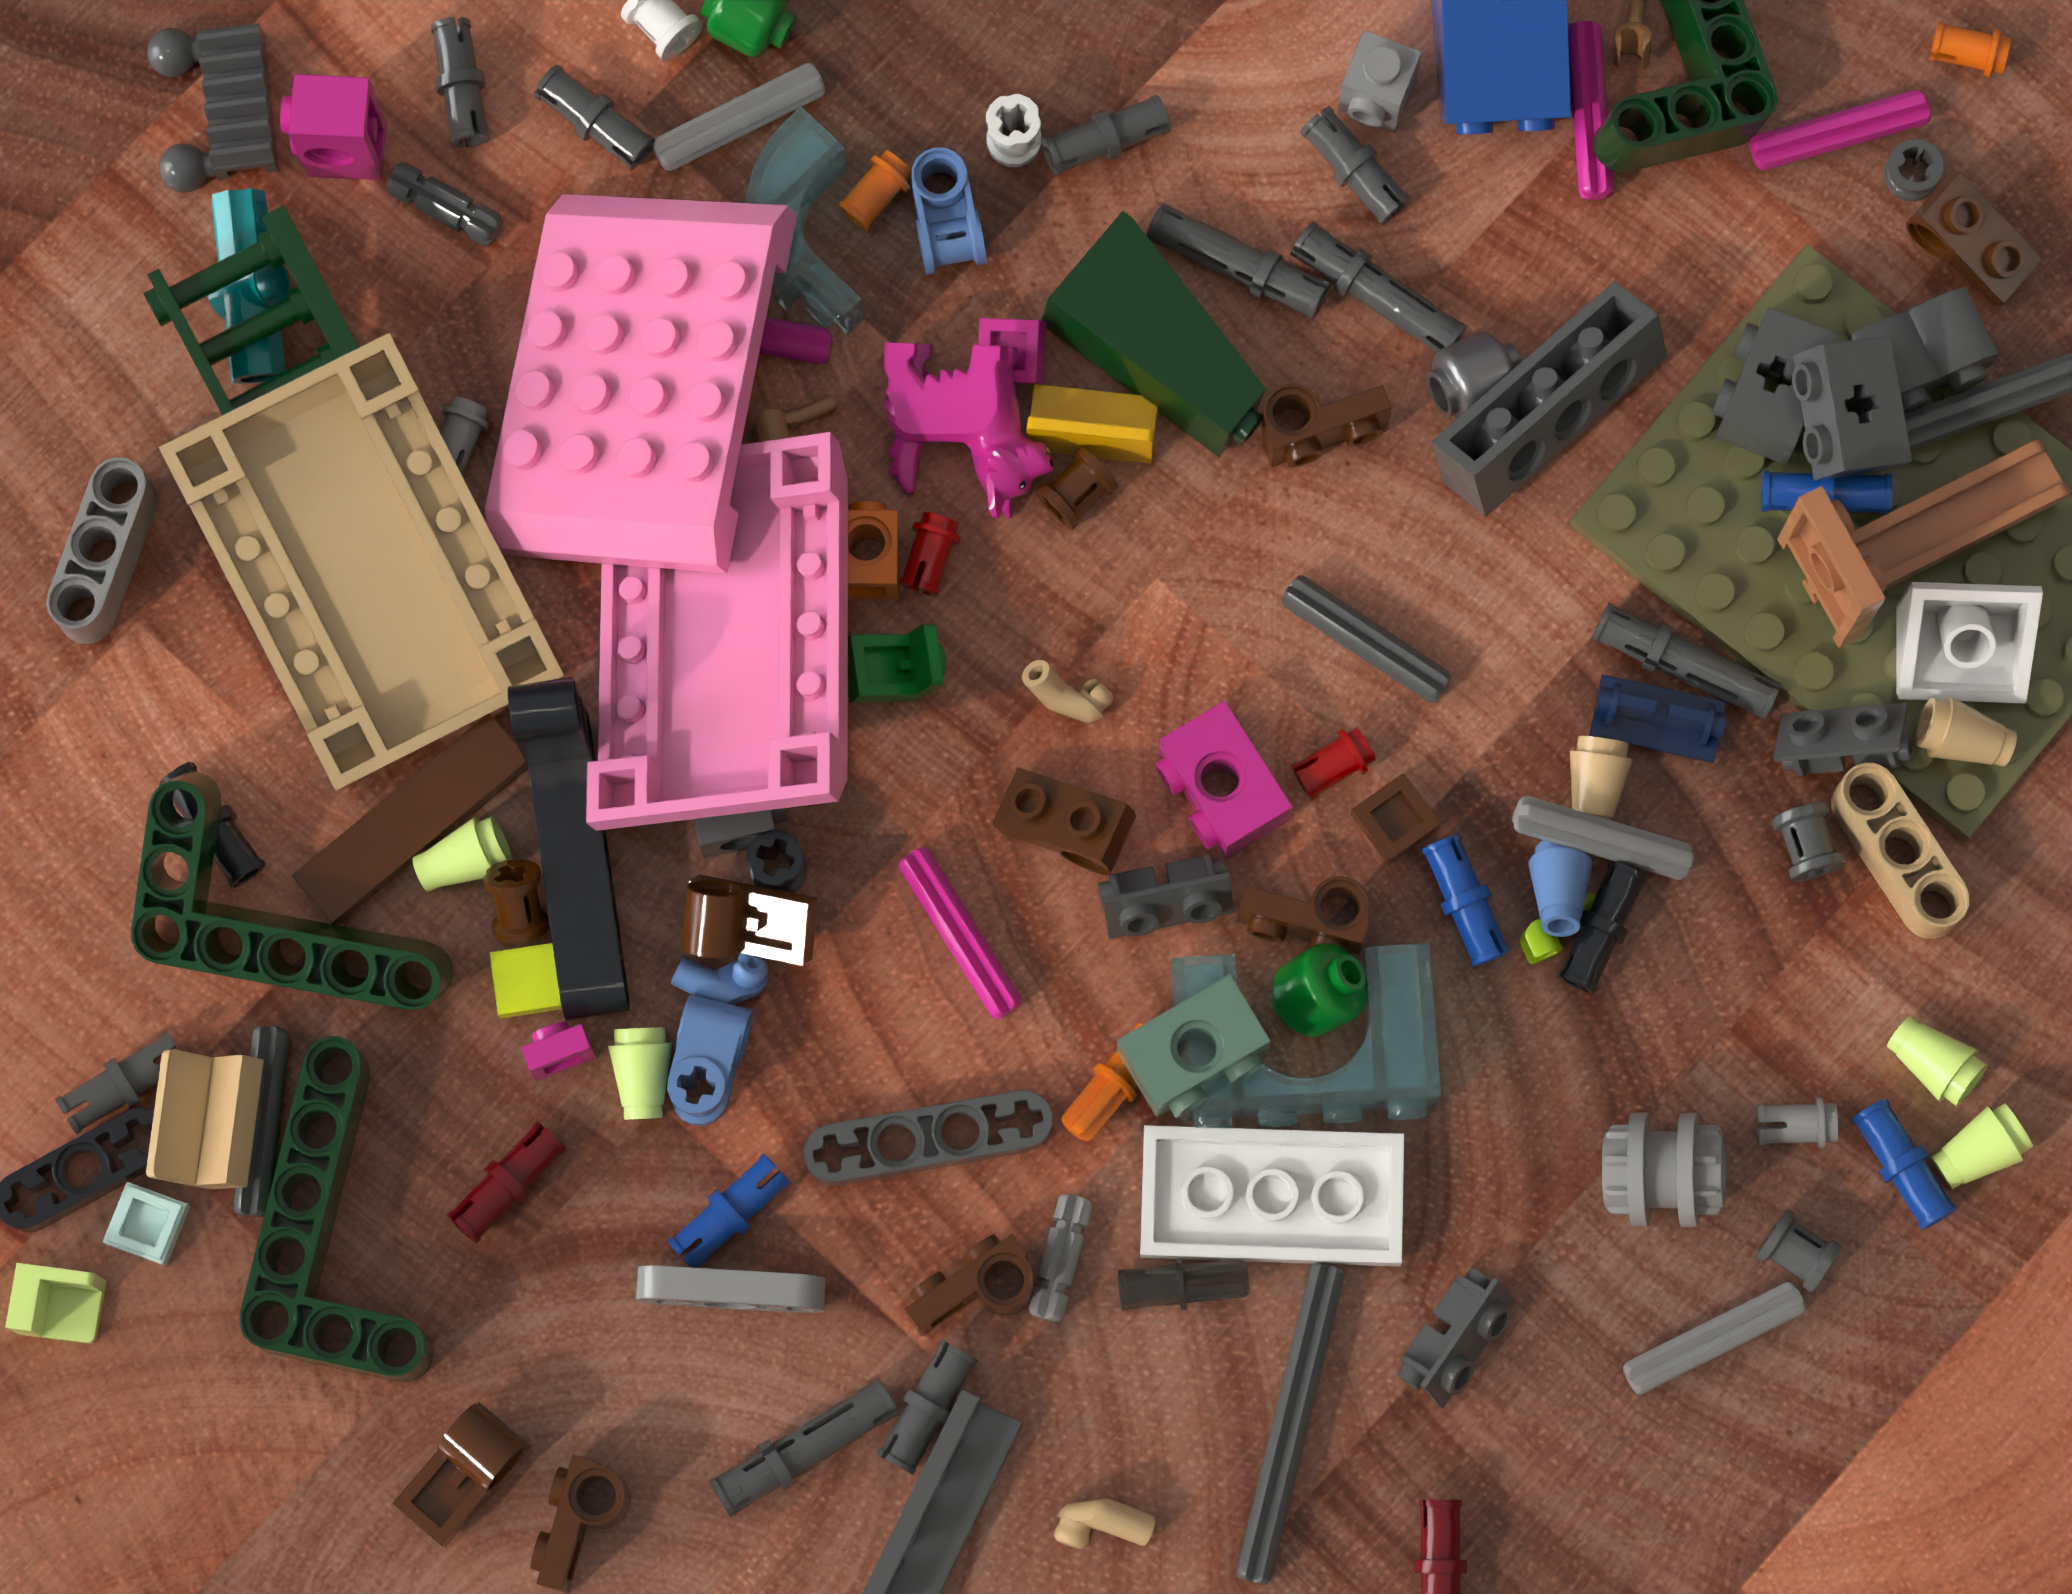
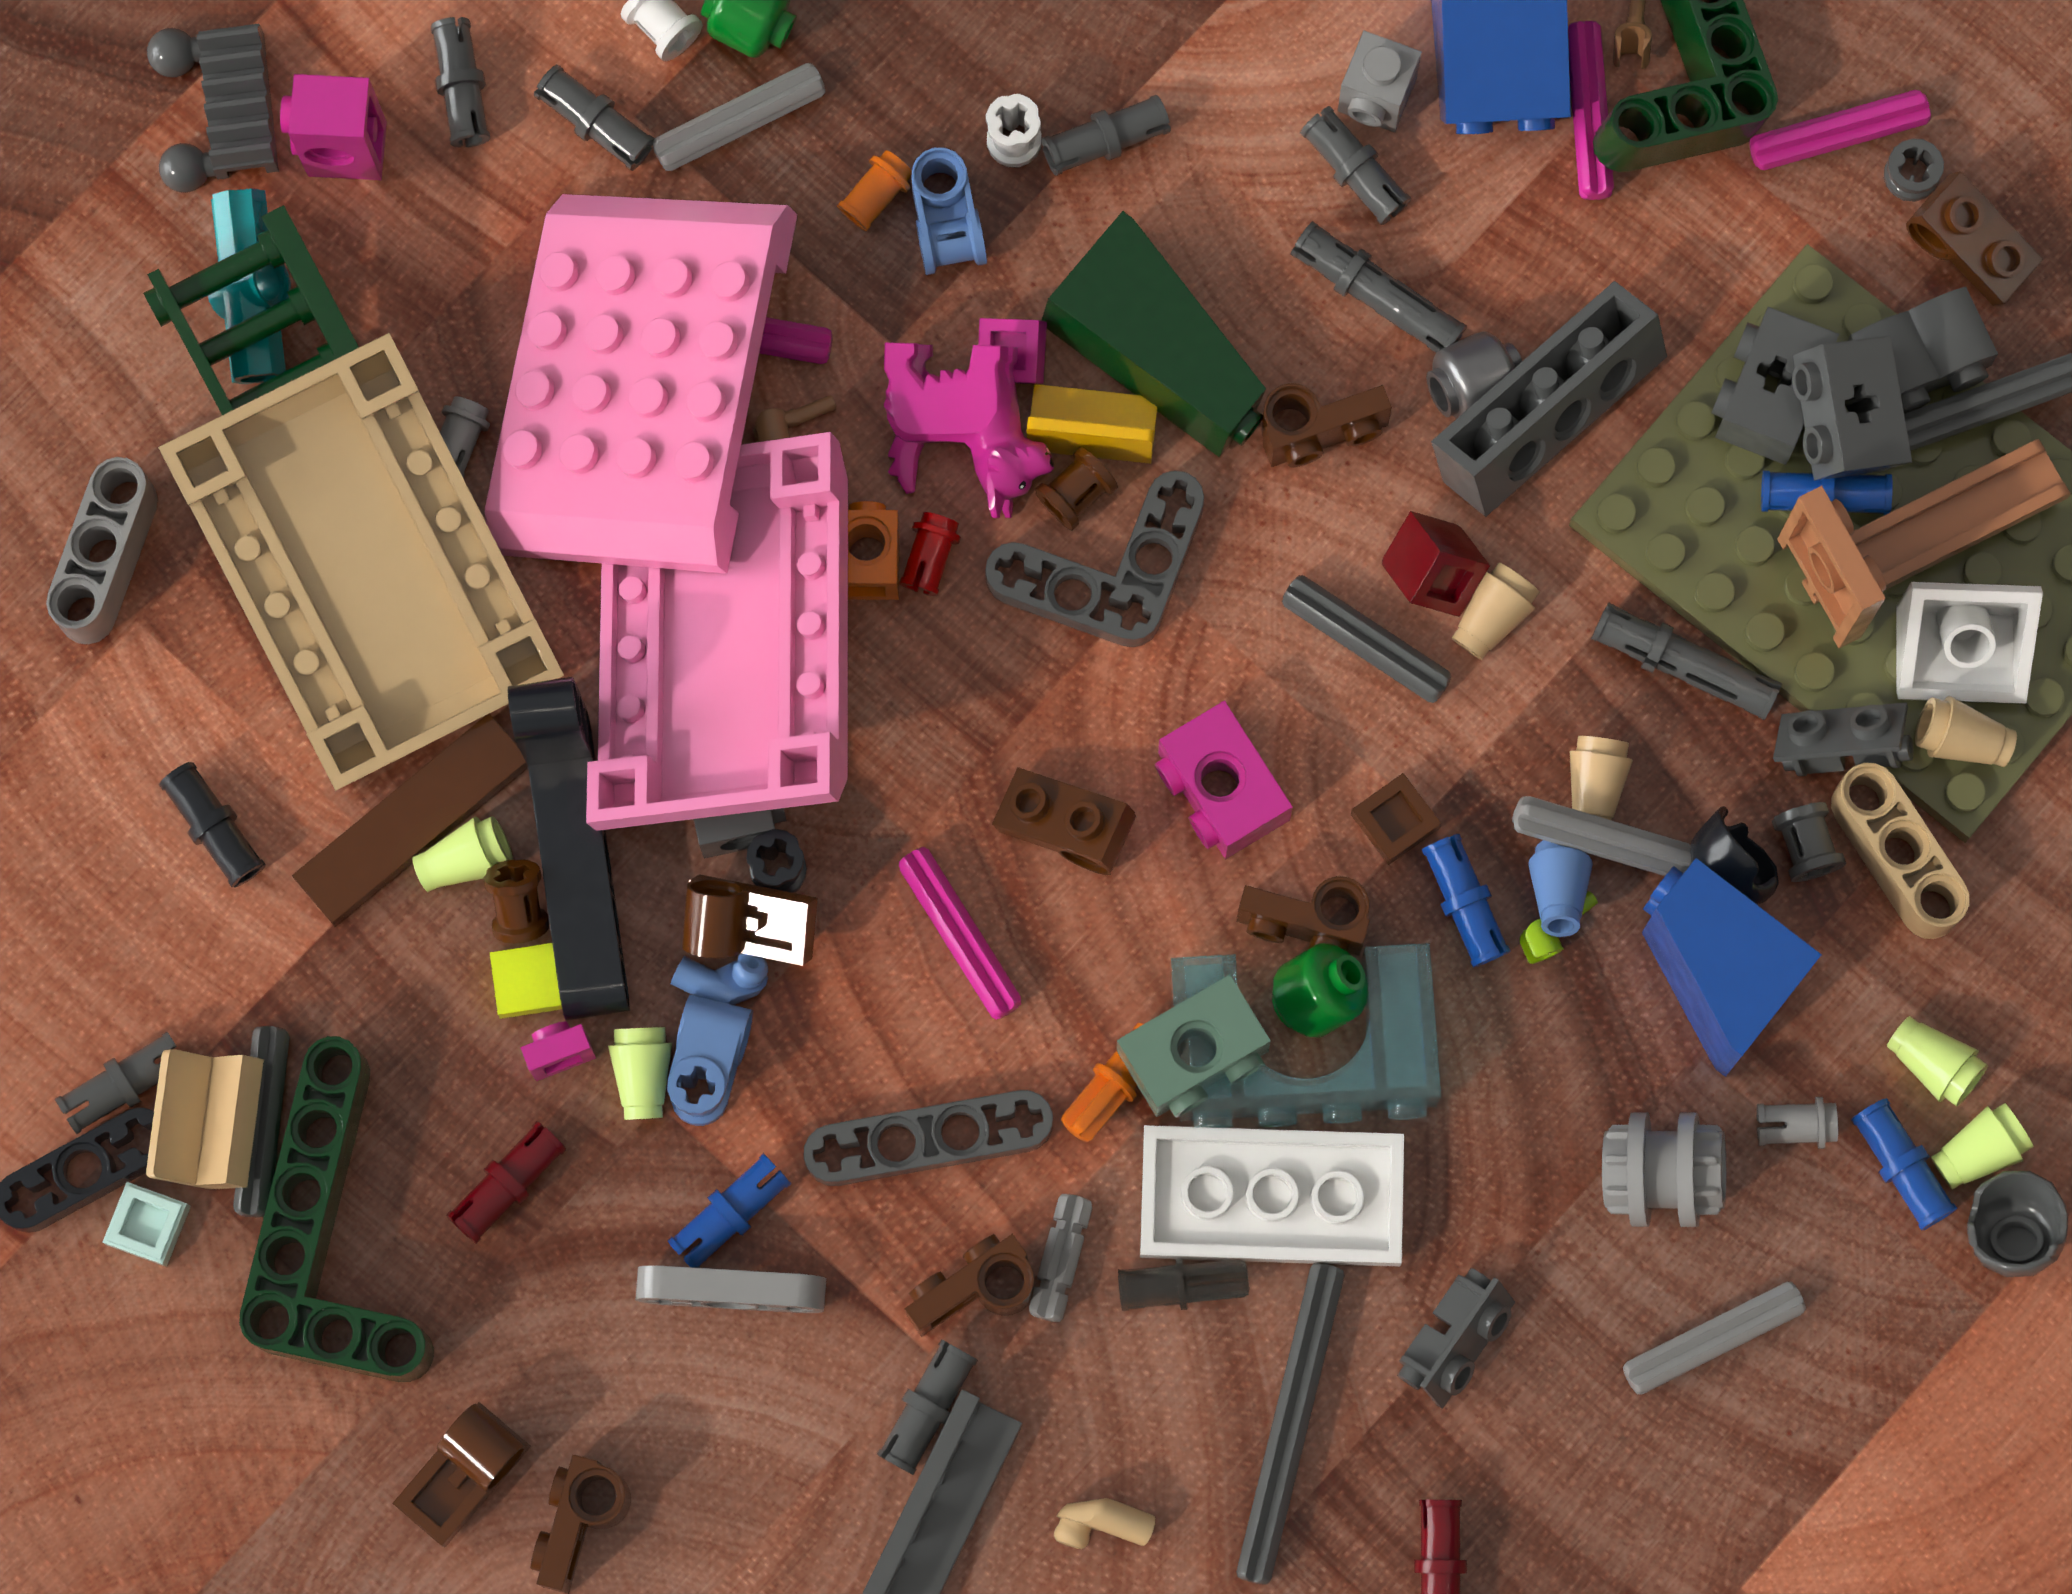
yellowish green panel [5,1263,107,1344] -> none
dark green beam [131,772,453,1010] -> none
dark grey axle [387,162,503,246] -> none
dark grey pin [709,1378,900,1517] -> none
clear light blue arch [746,107,865,335] -> none
green bracket [848,624,946,703] -> none
tan arm [1022,660,1113,724] -> none
dark grey hinge [1098,853,1234,939] -> none
dark grey pin [1146,203,1331,319] -> none
red pin [1290,727,1376,801] -> none
black pin [1557,860,1648,994] -> none
dark blue hinge [1589,674,1727,763] -> none
dark grey bush [1755,1208,1842,1293] -> none
orange pin [1929,21,2011,78] -> none
none -> dark grey beam [985,470,1204,647]
none -> dark red panel [1382,511,1490,617]
none -> tan cone [1452,563,1540,660]
none -> blue slope [1642,858,1822,1077]
none -> black hair [1690,806,1779,905]
none -> dark grey hair [1967,1171,2068,1277]

